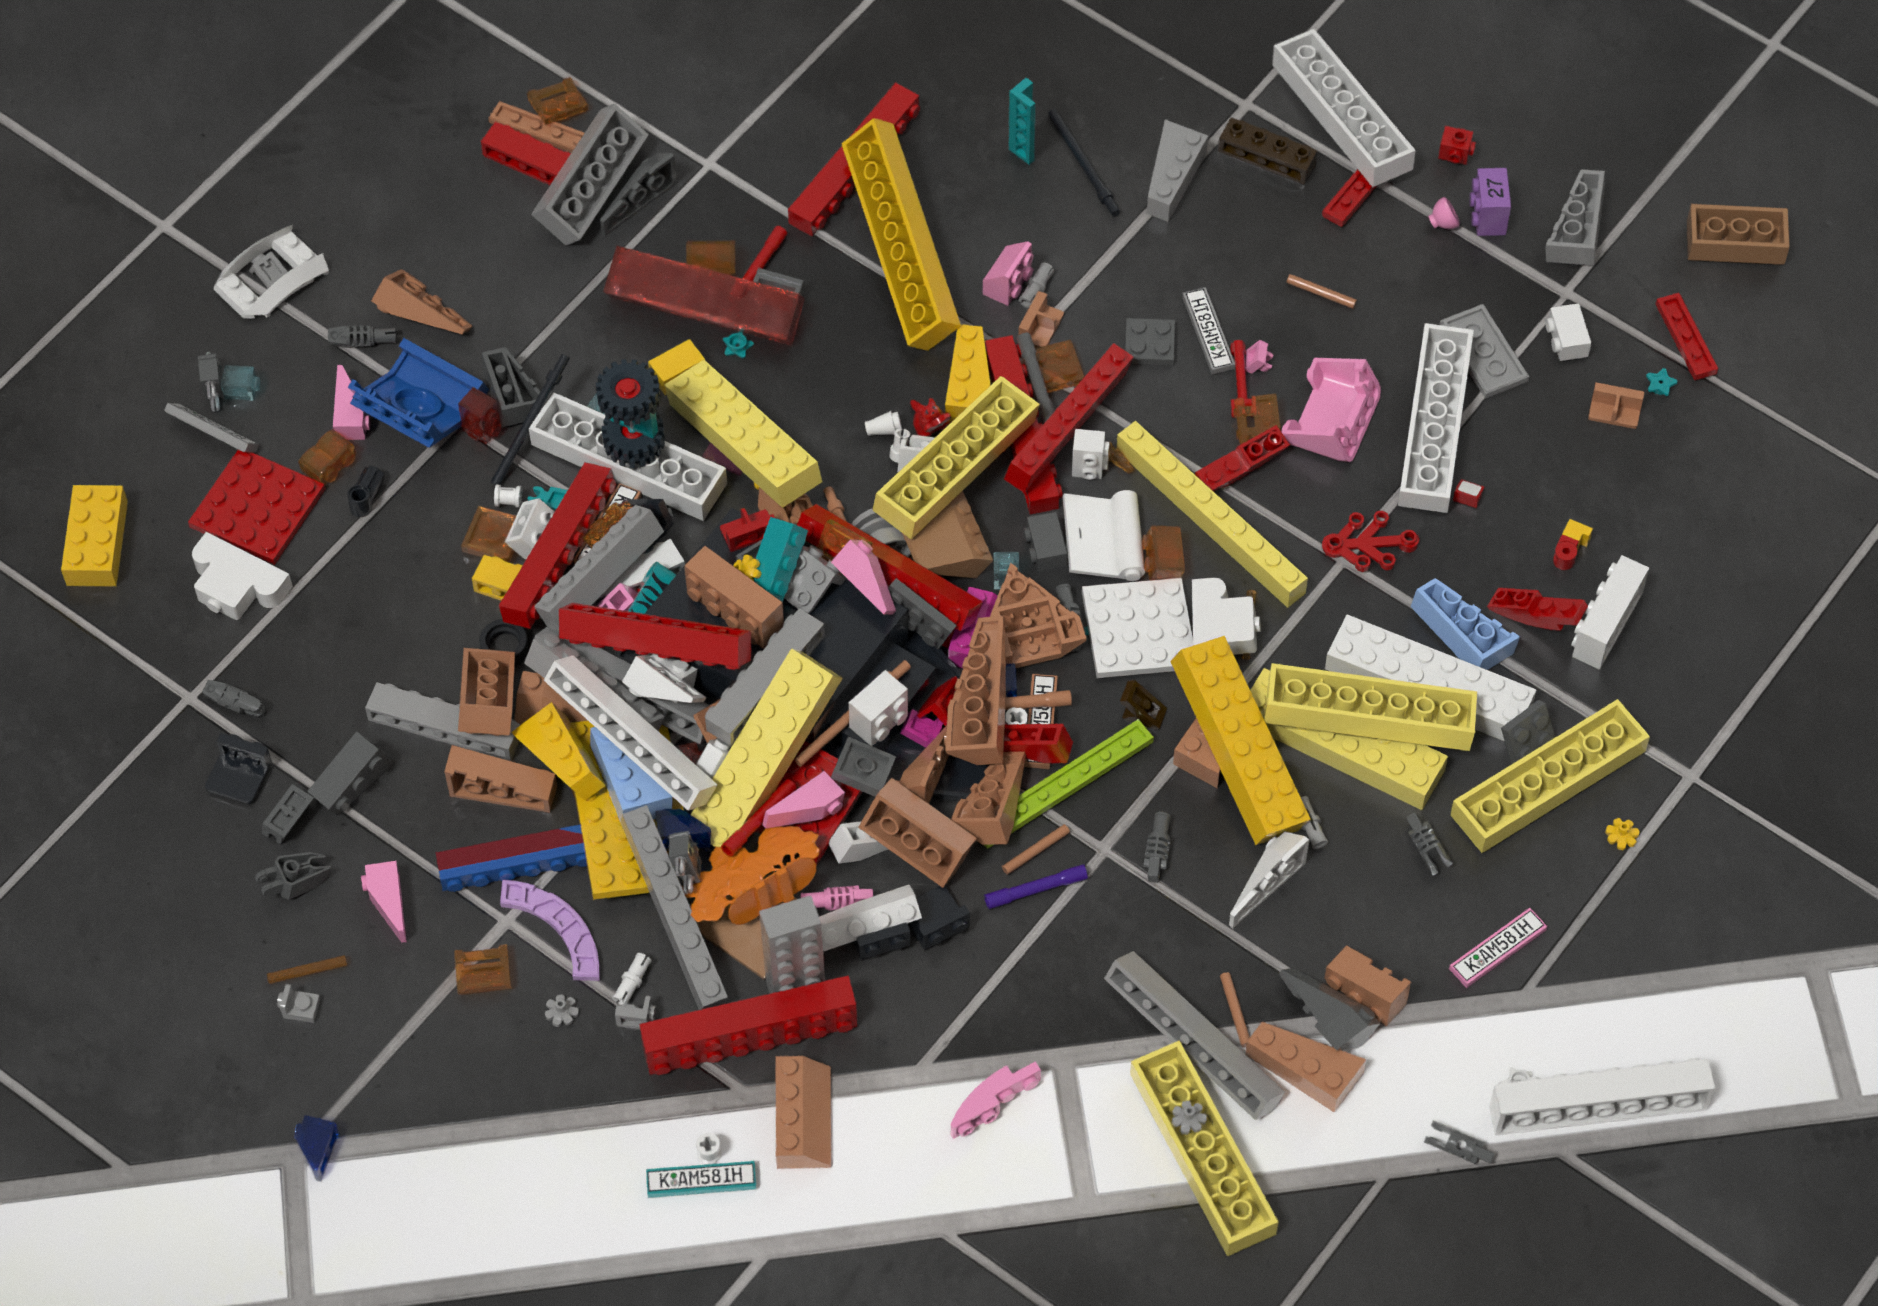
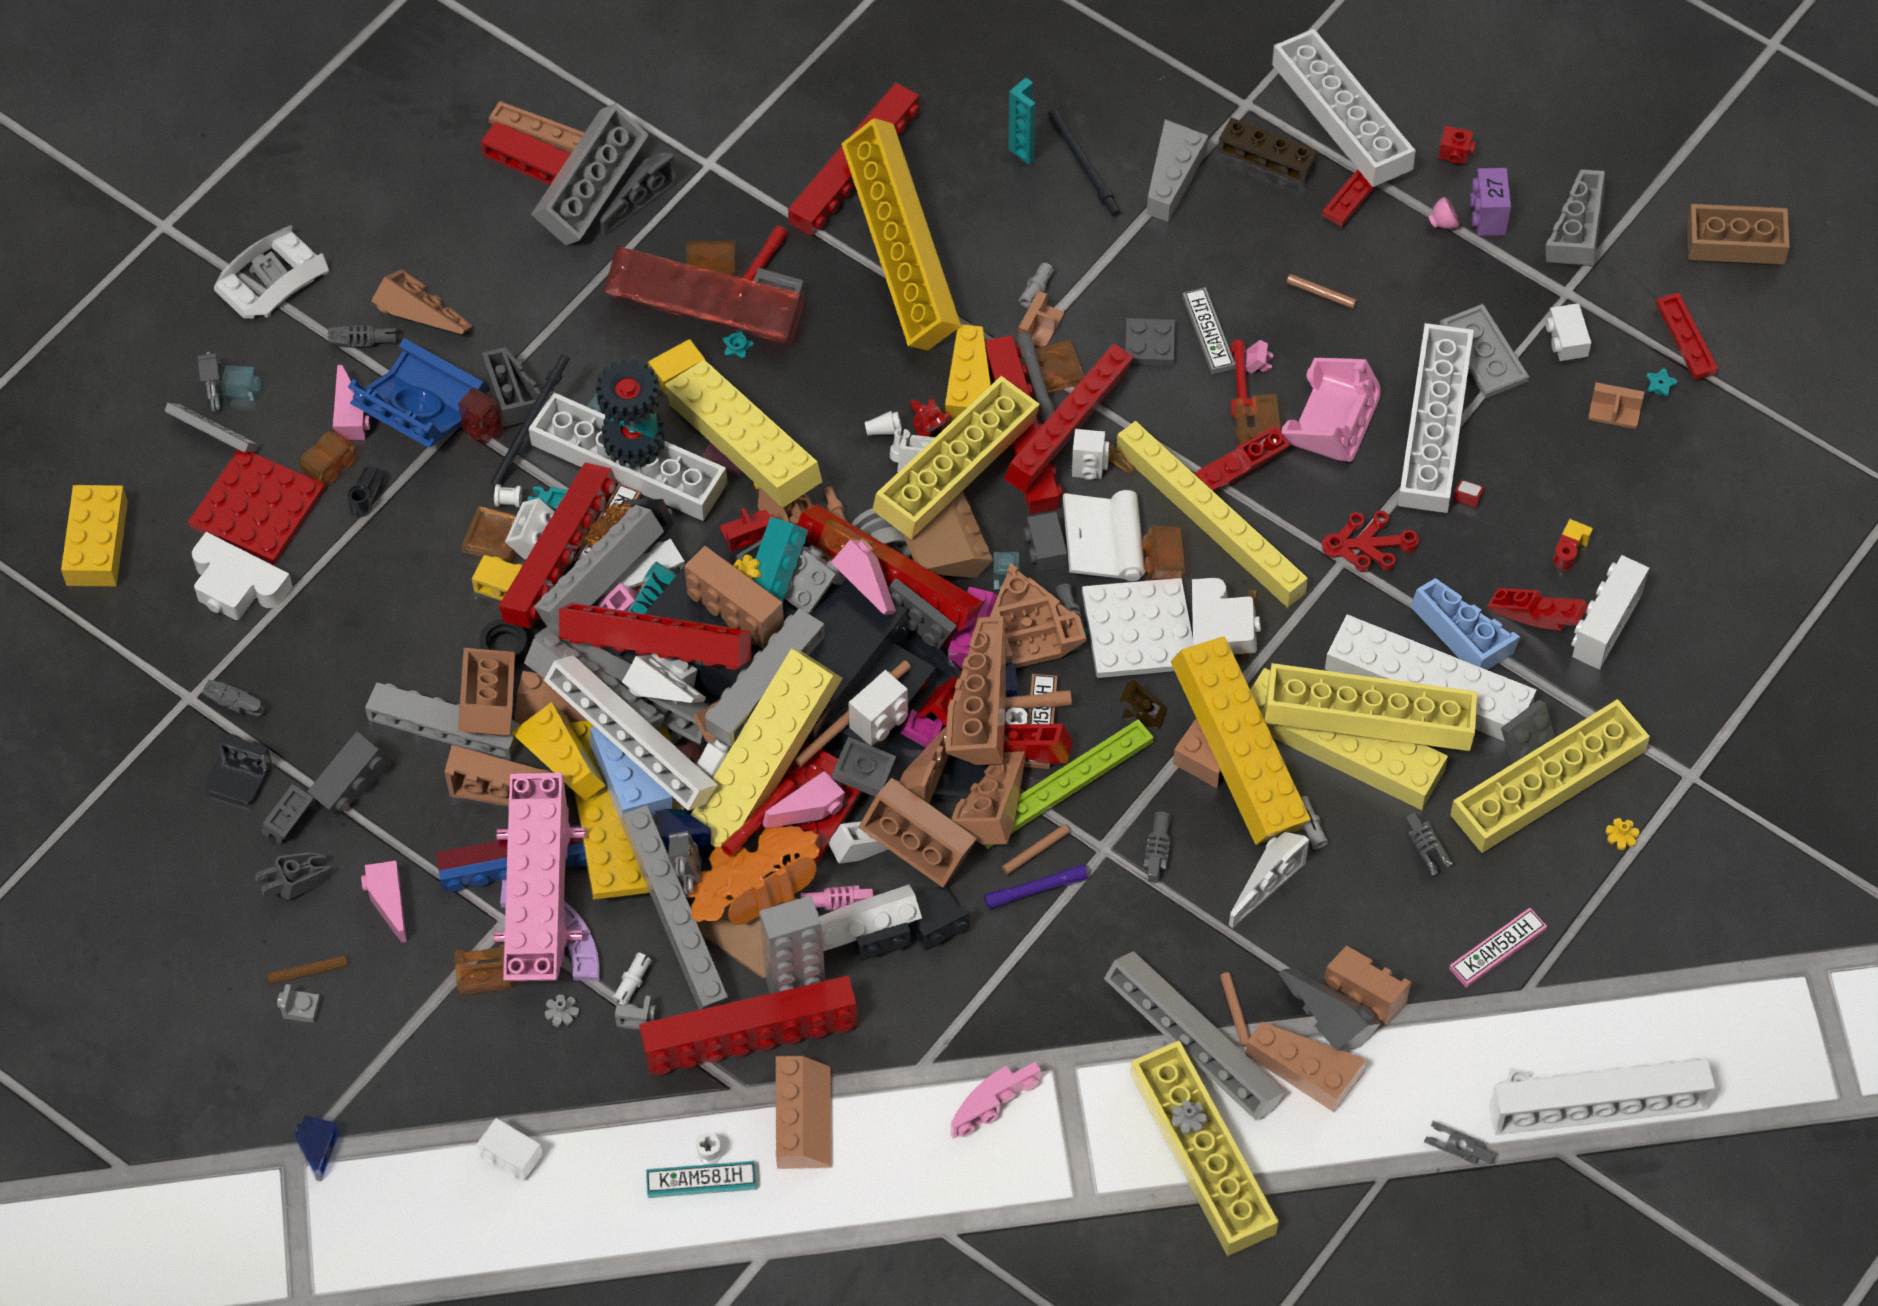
clear orange plate [527,77,588,125] -> none
bright pink slope [983,241,1034,306] -> none
none -> white brick [477,1118,543,1180]
none -> bright pink piece [493,773,586,981]

